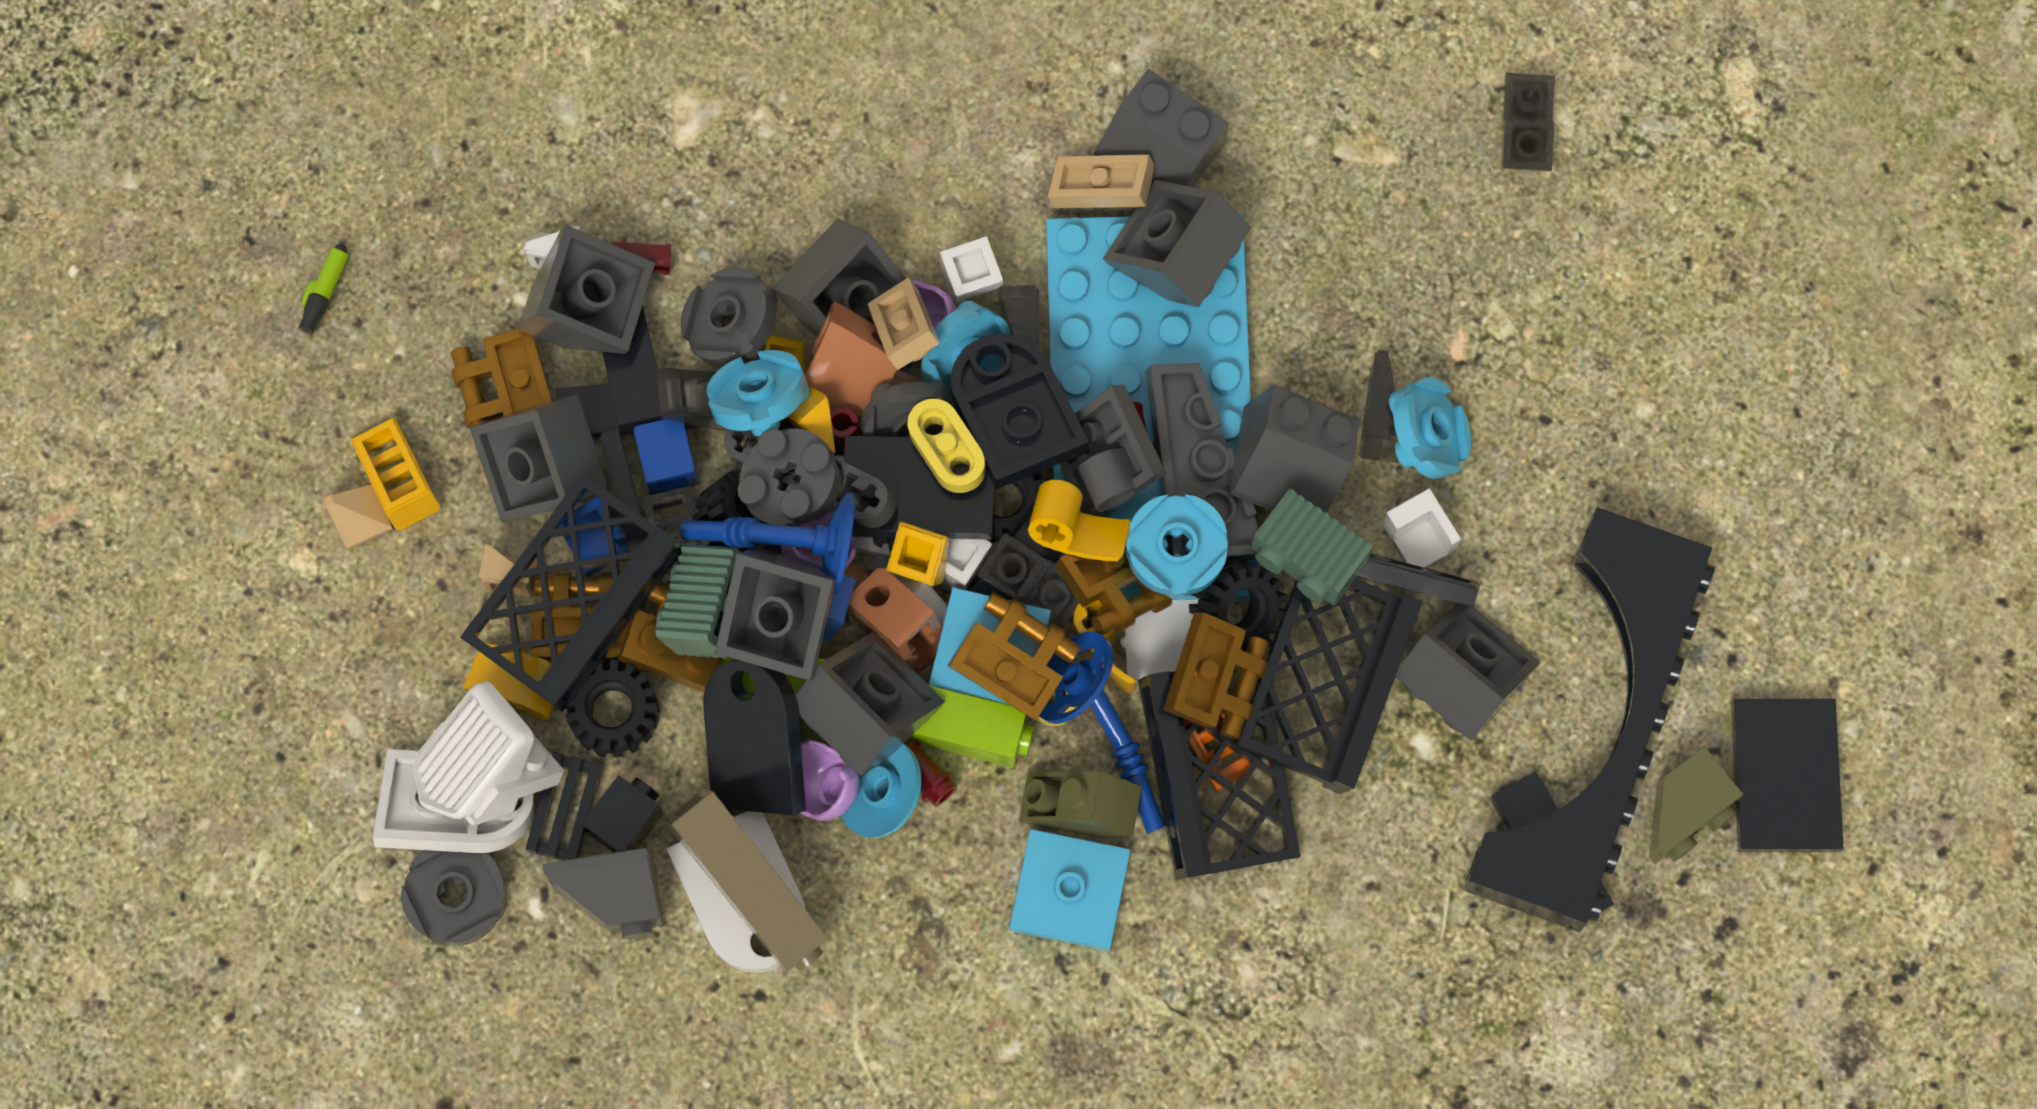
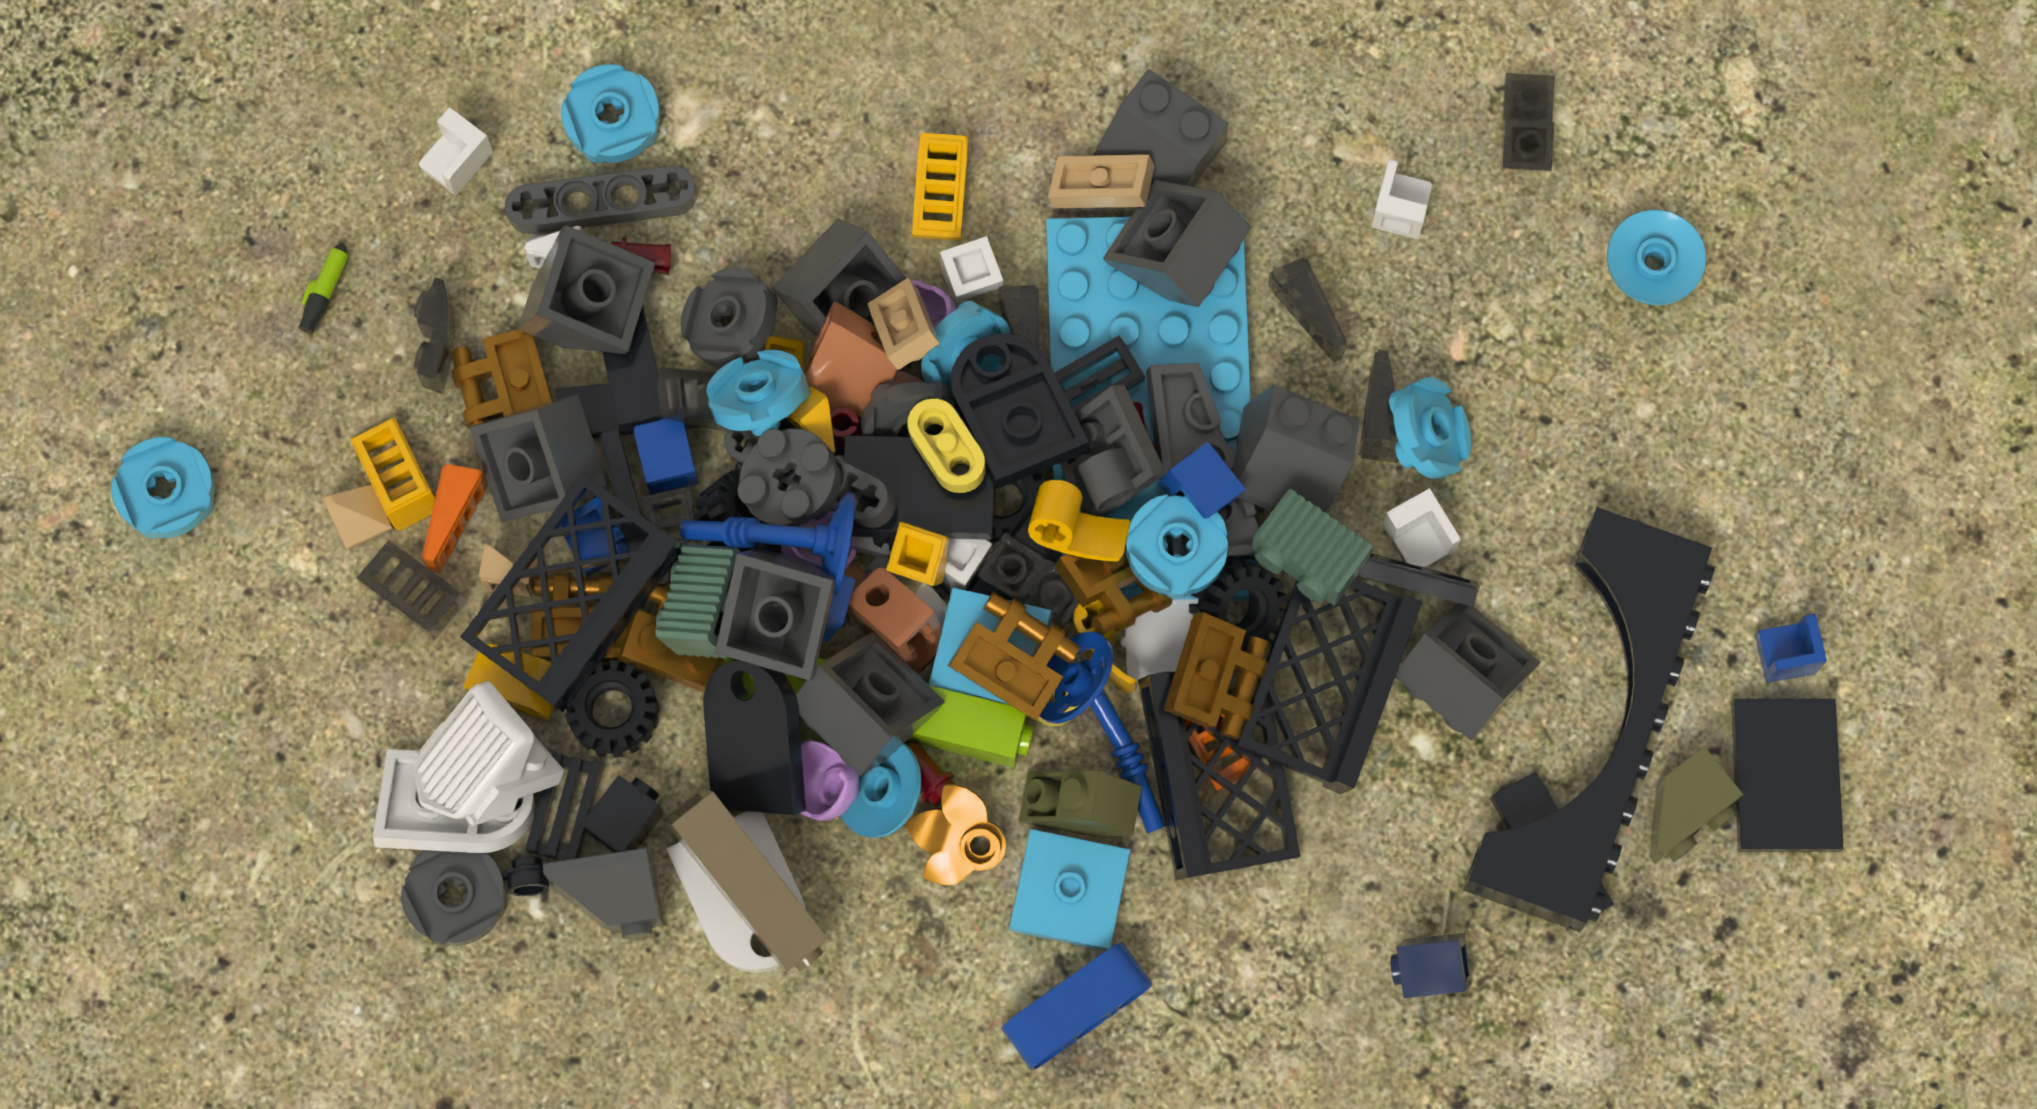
none -> medium azure plate [111,437,215,539]
none -> clear smoke slope [356,540,467,641]
none -> clear smoke slope [414,277,455,394]
none -> white panel [419,107,493,196]
none -> orange slope [422,464,488,574]
none -> black plate [502,856,550,896]
none -> dark grey beam [505,166,697,234]
none -> medium azure plate [561,64,660,163]
none -> plate [906,784,1006,885]
none -> yellow slope [912,133,969,241]
none -> blue beam [1001,942,1153,1071]
none -> black tile [1054,335,1146,413]
none -> blue panel [1158,442,1246,519]
none -> clear smoke slope [1268,257,1347,362]
none -> white panel [1371,159,1432,239]
none -> dark blue brick [1390,933,1472,998]
none -> medium azure dish [1607,210,1706,305]
none -> blue panel [1755,613,1827,683]

